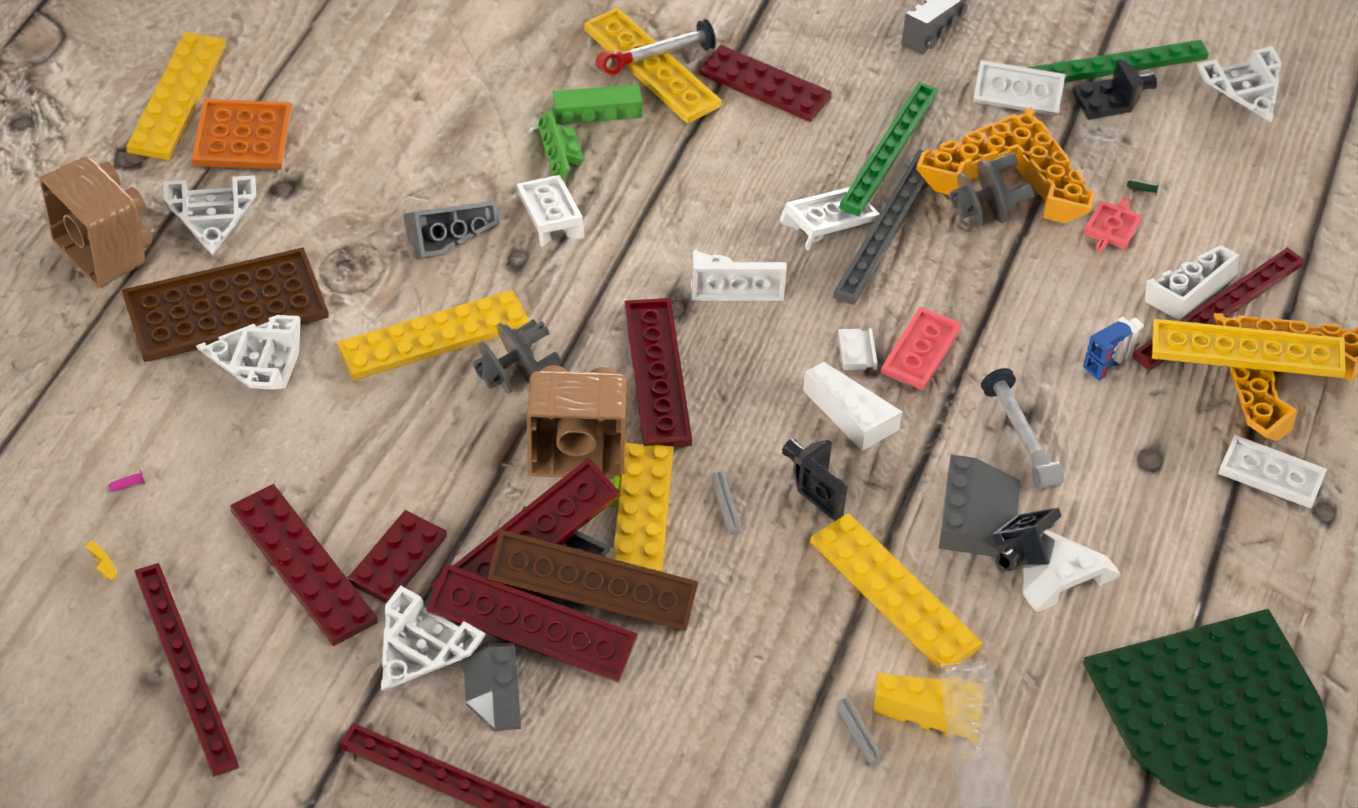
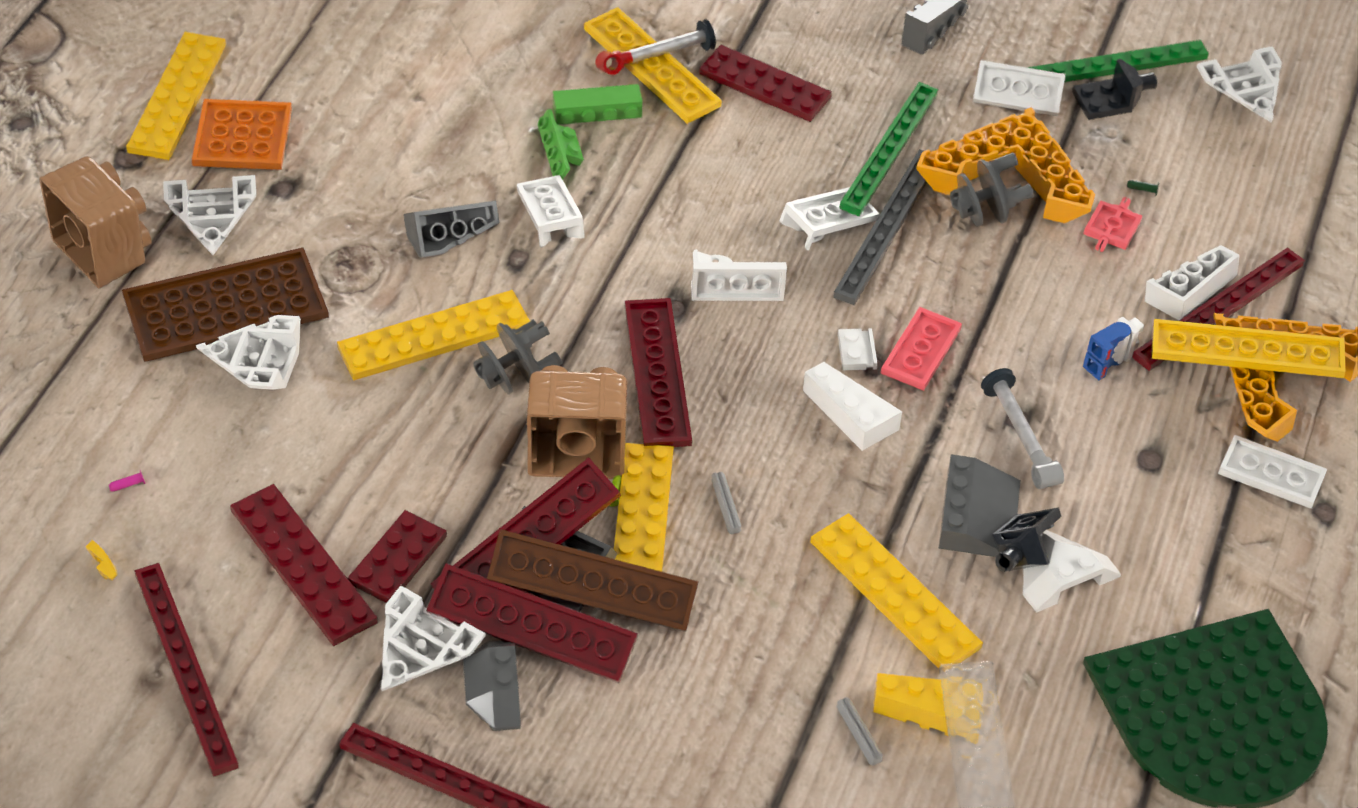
black plate [782,438,848,521] -> none

